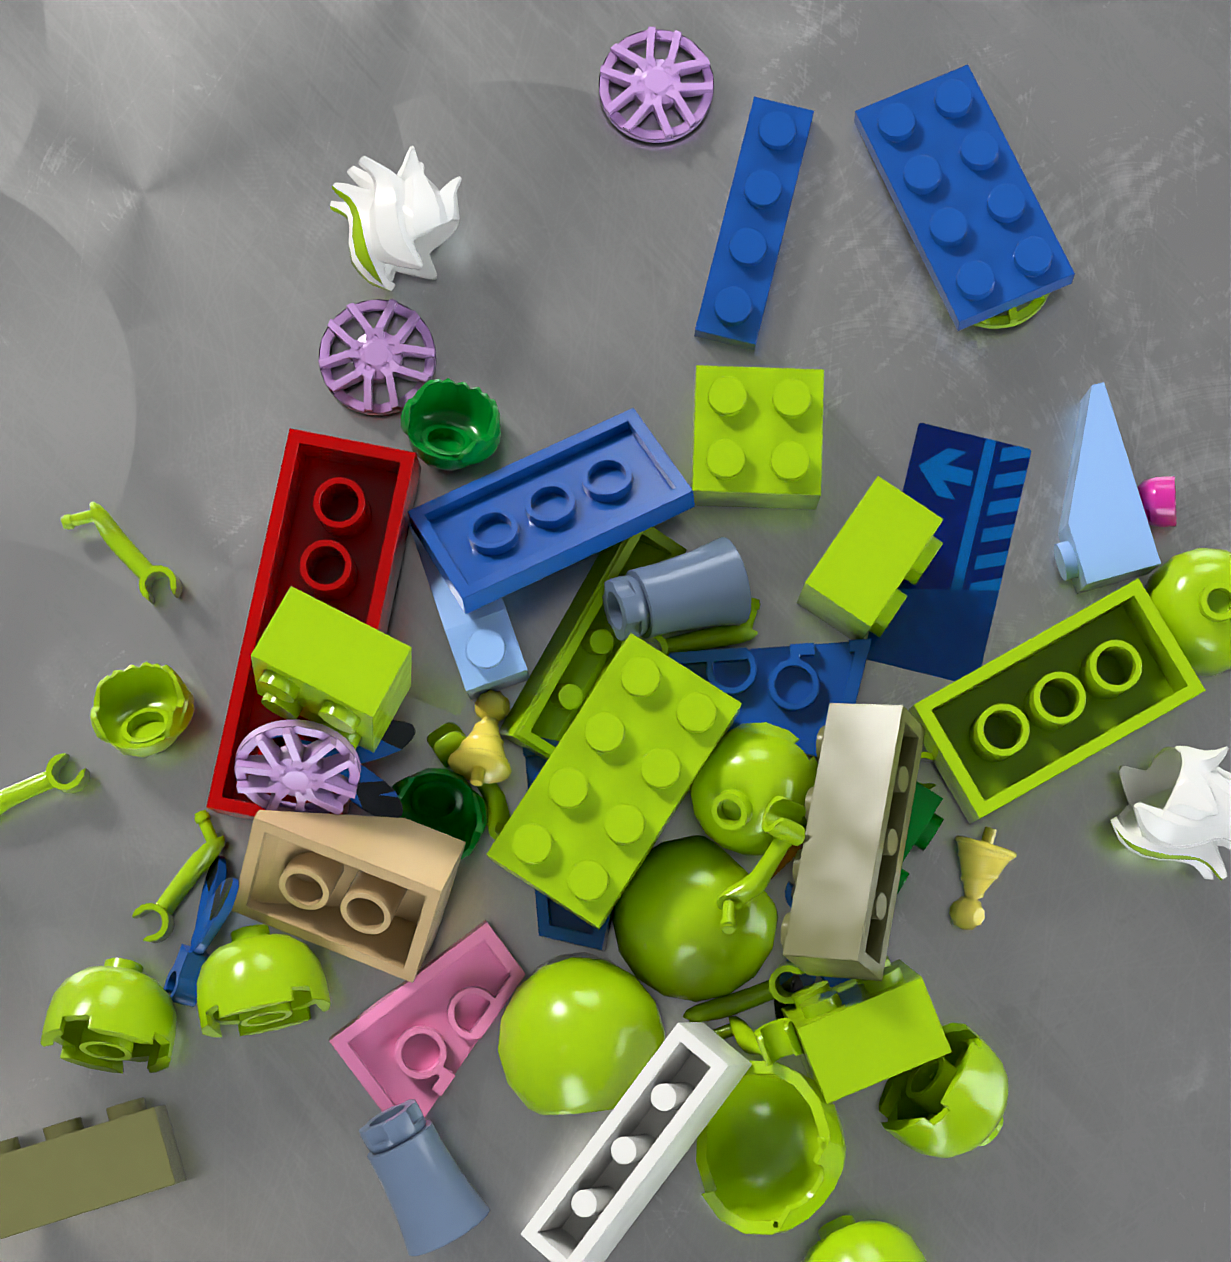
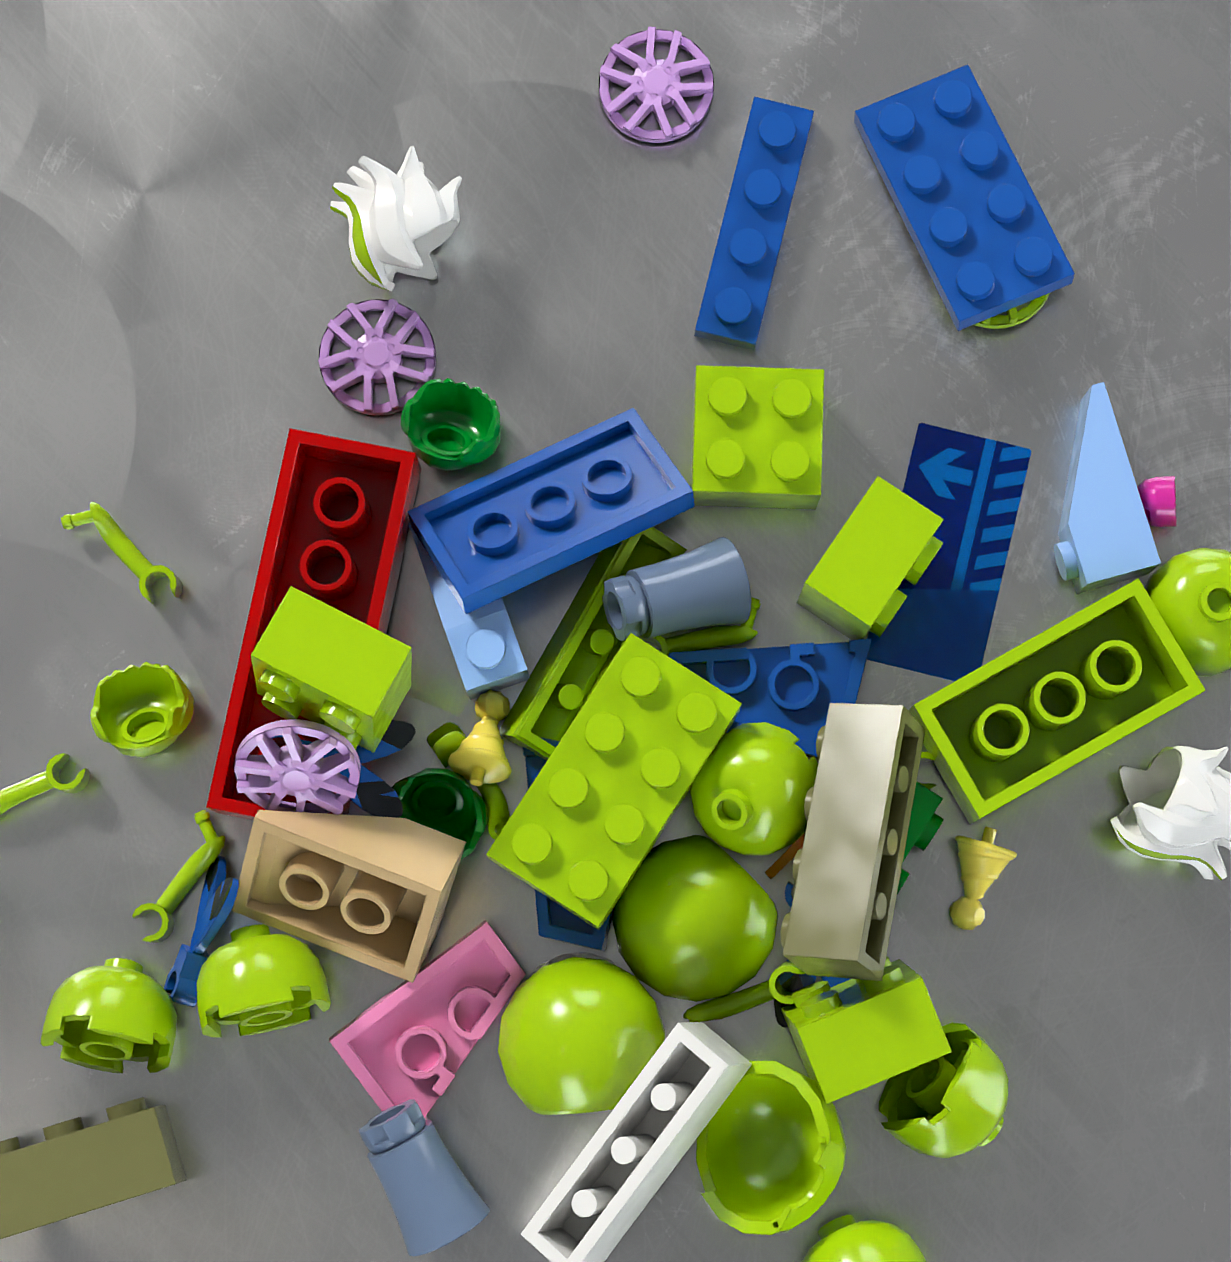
lime piece [713,1016,804,1066] -> none
lime piece [716,796,806,934] -> none

